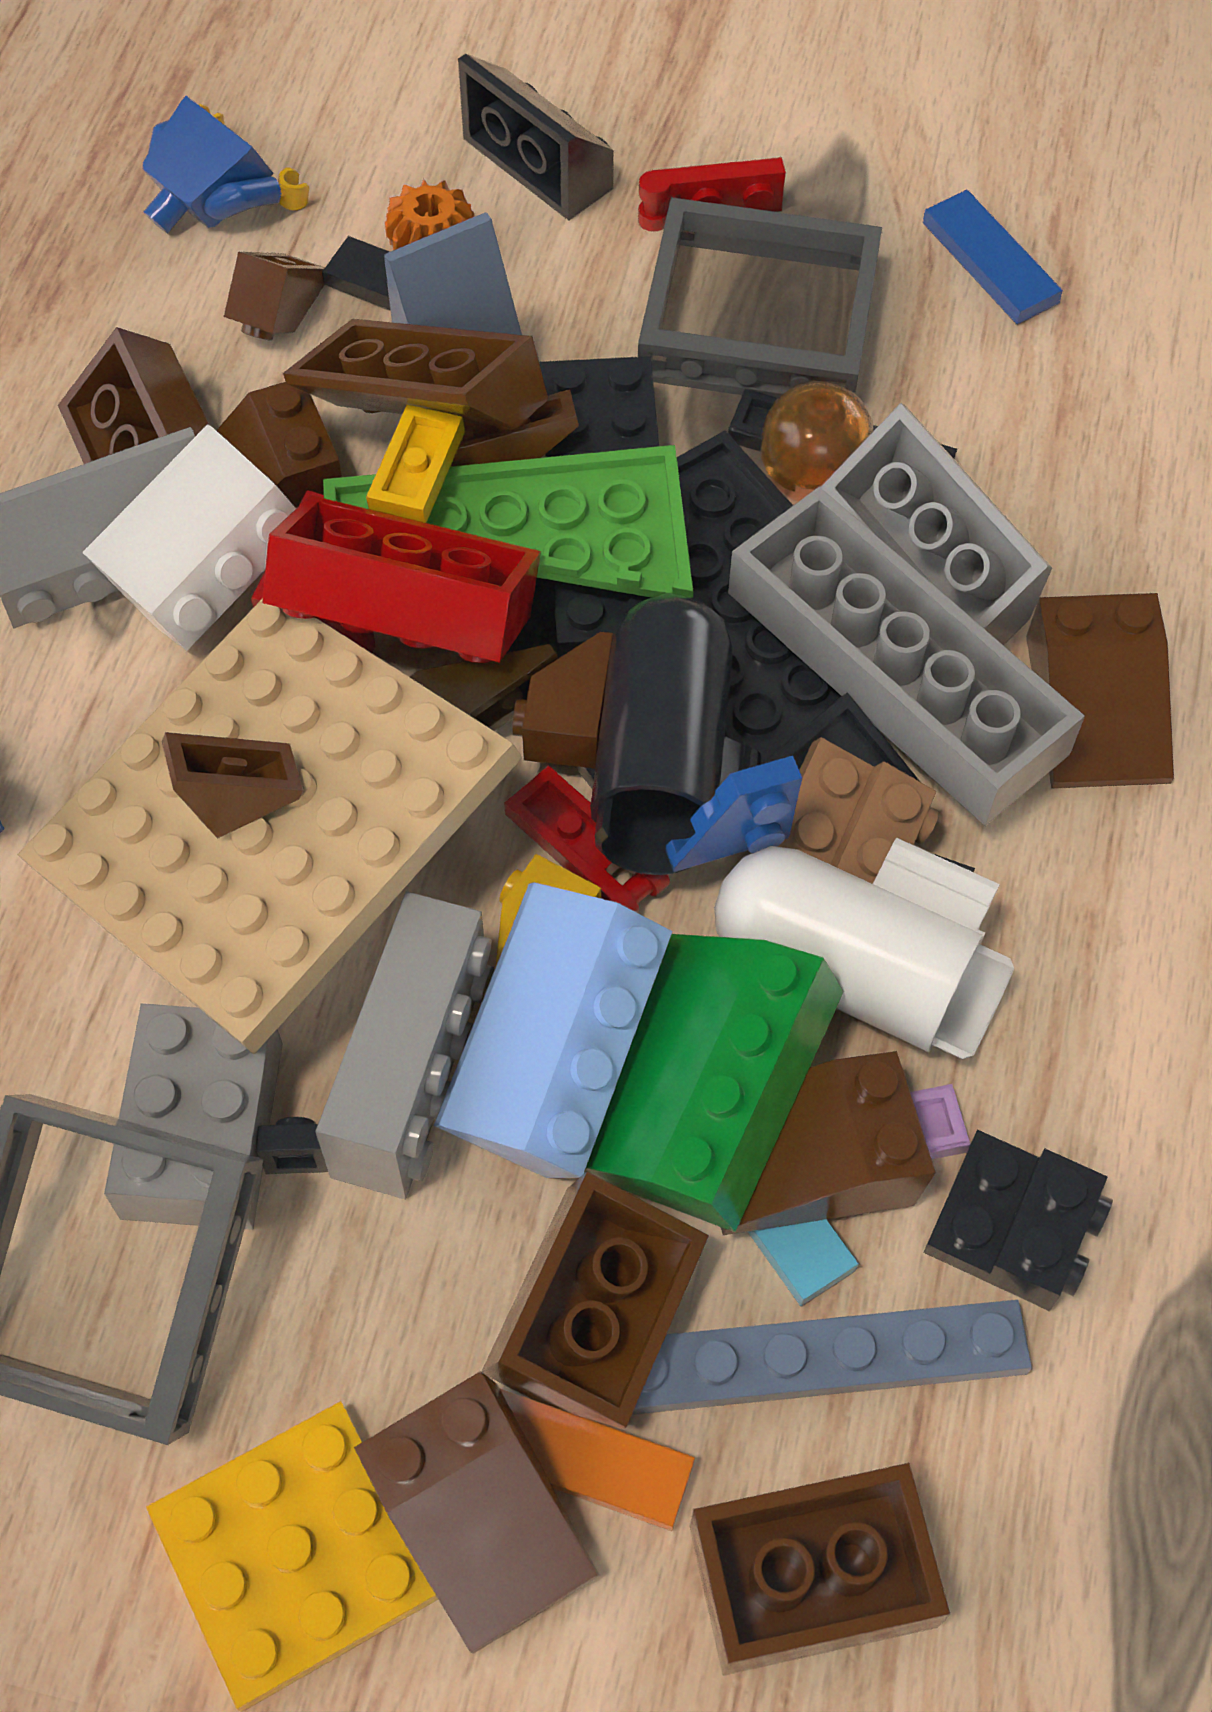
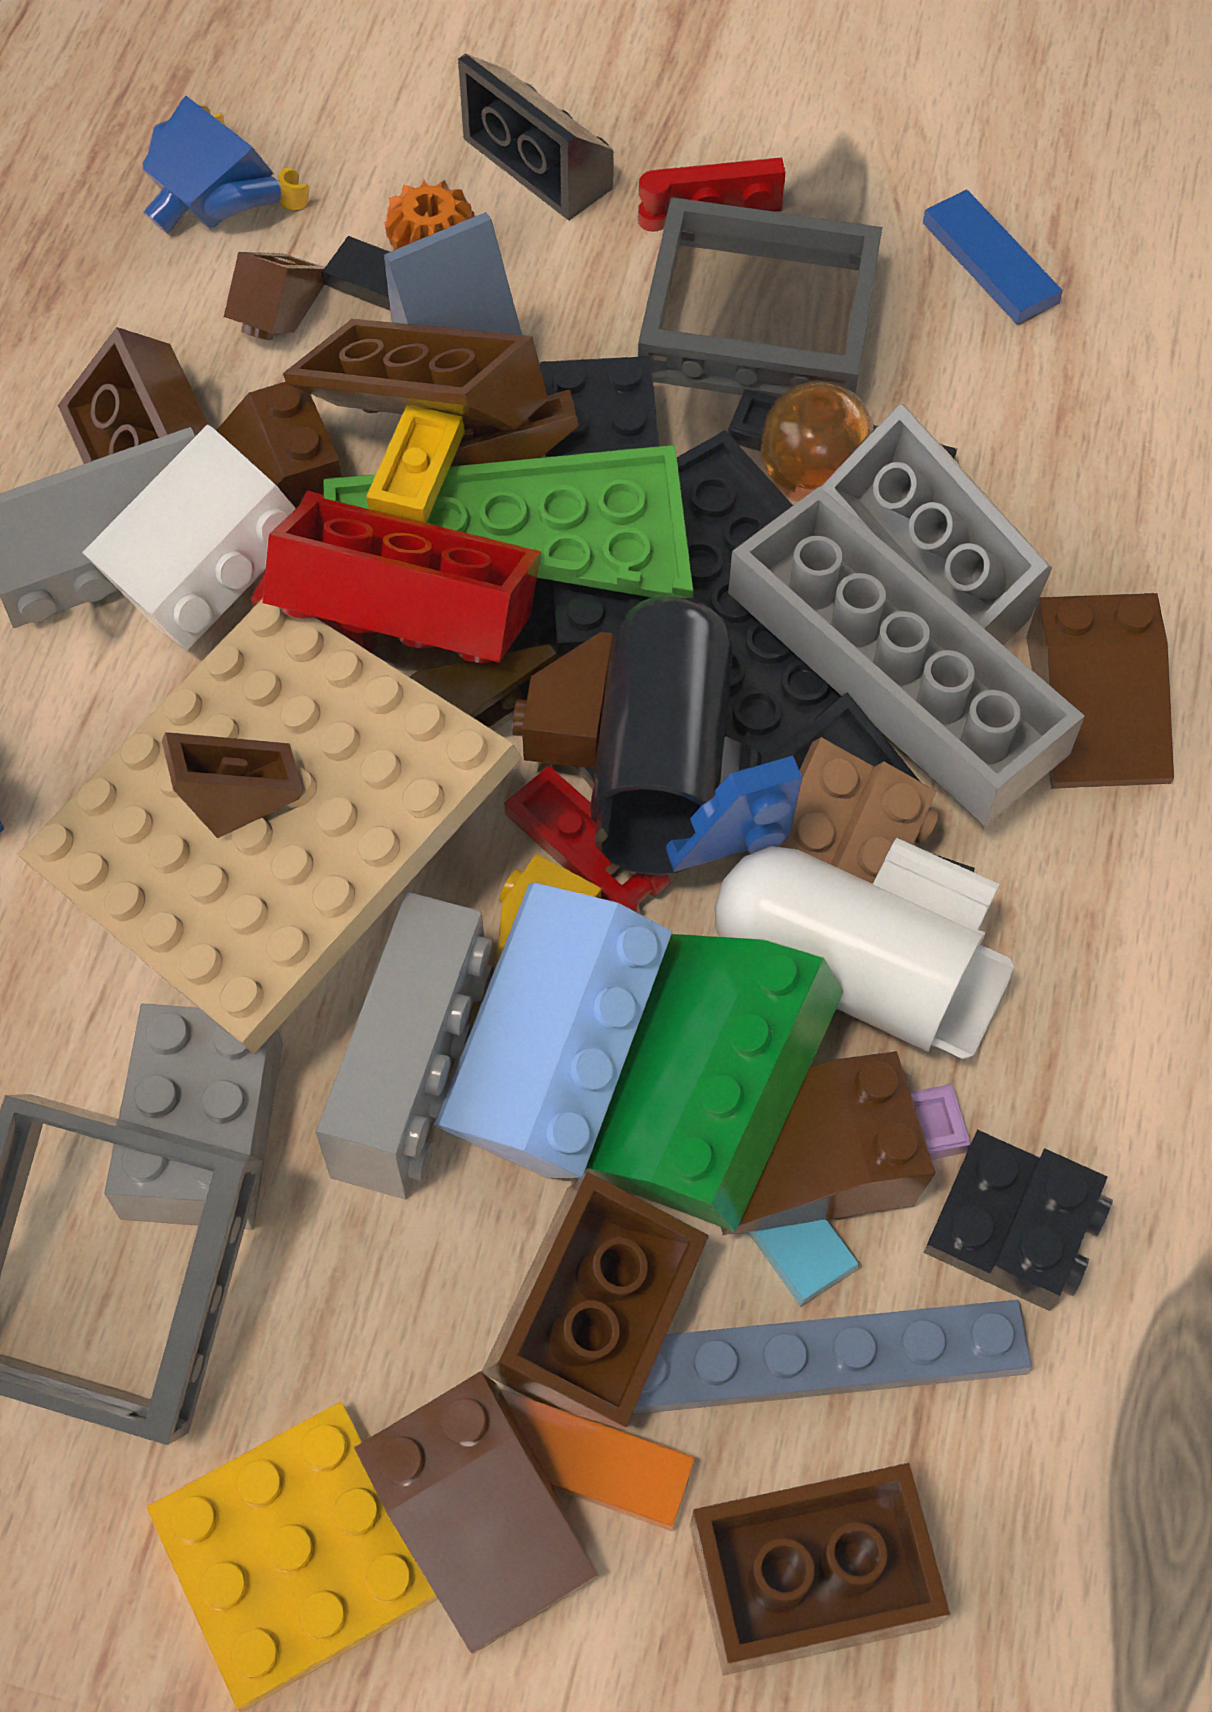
black plate [257,1117,328,1174] -> none

